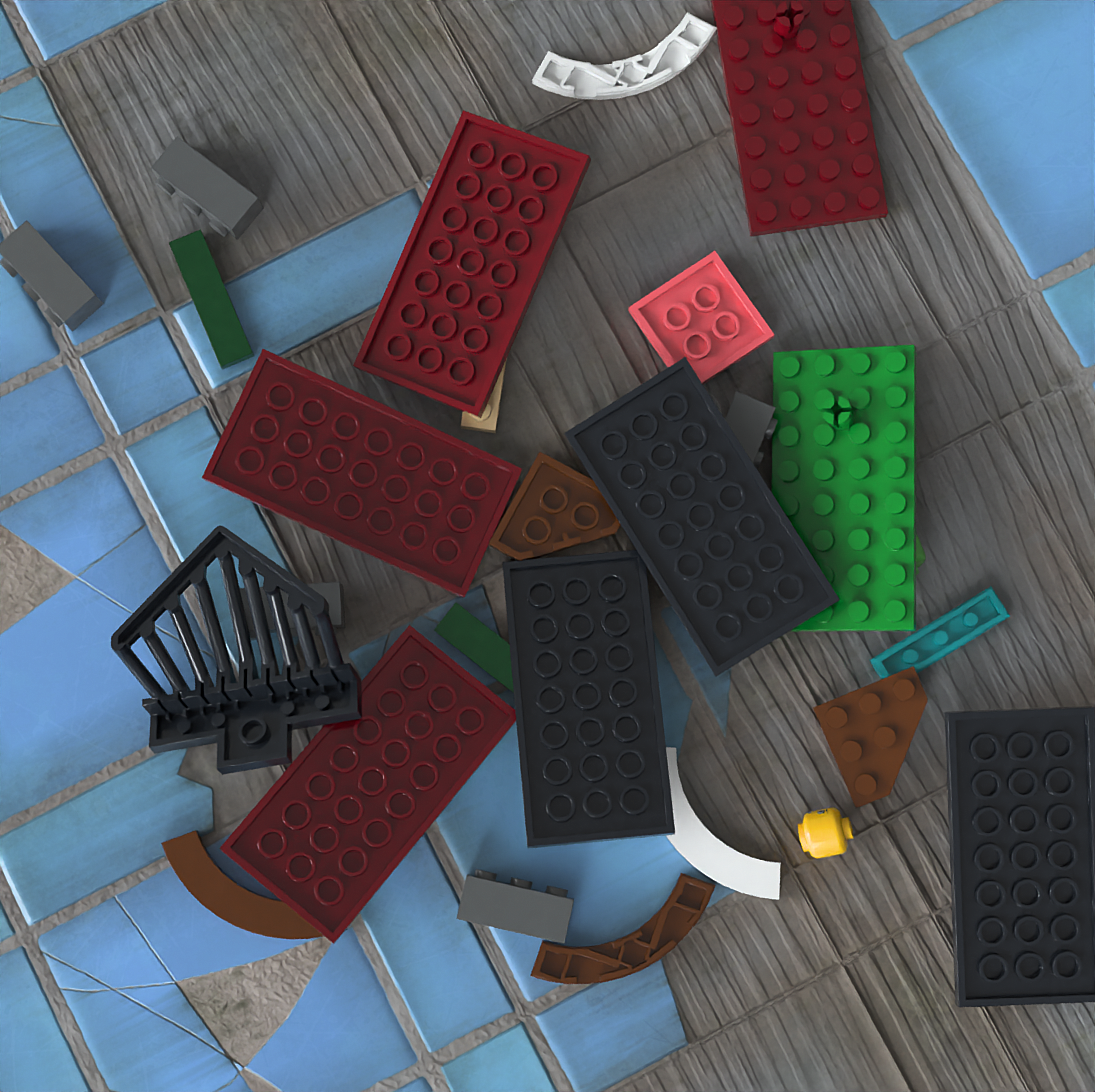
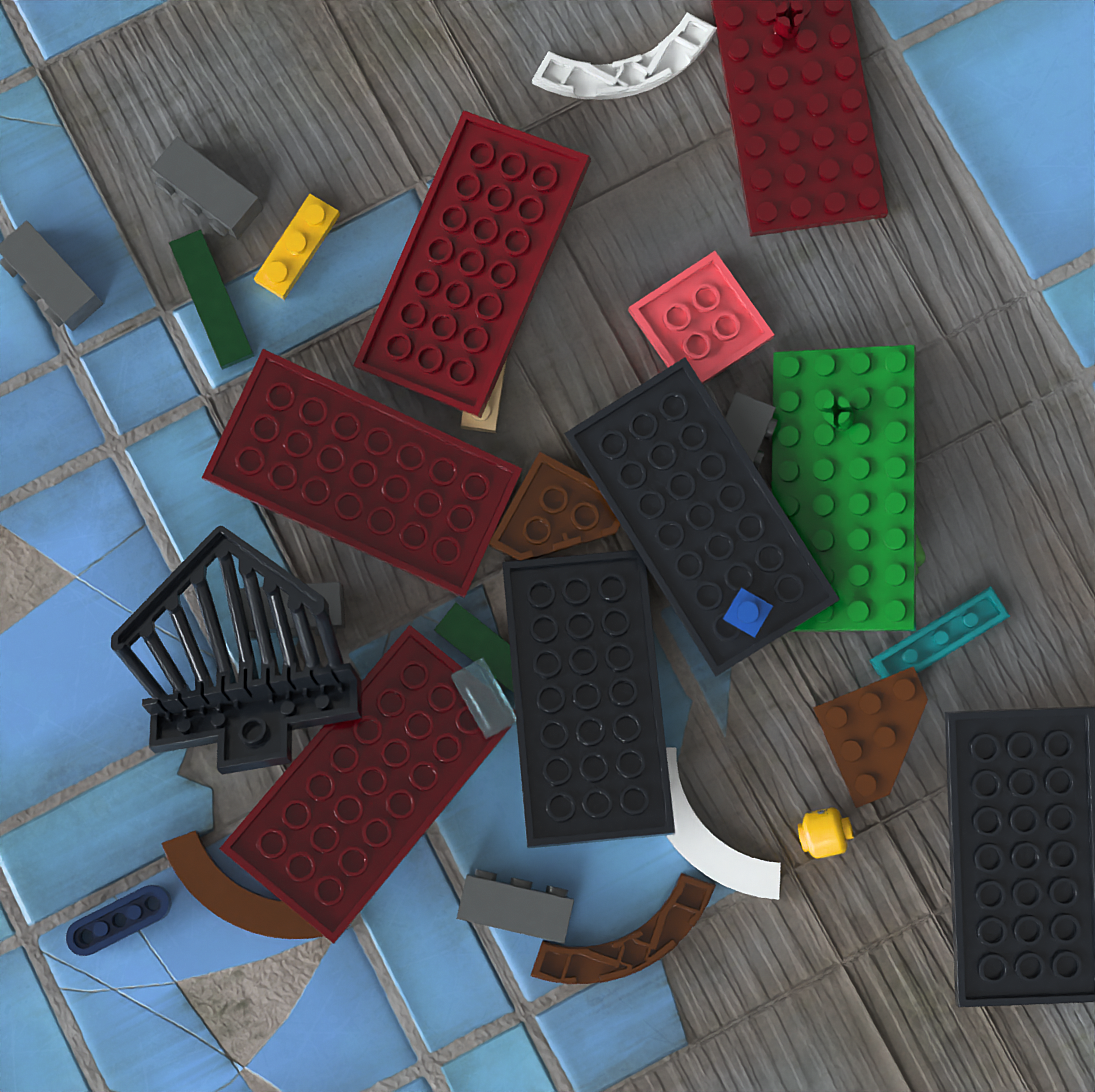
none -> dark blue plate [66,885,172,956]
none -> yellow plate [254,194,340,300]
none -> clear light blue tile [451,658,516,739]
none -> blue plate [723,588,773,638]

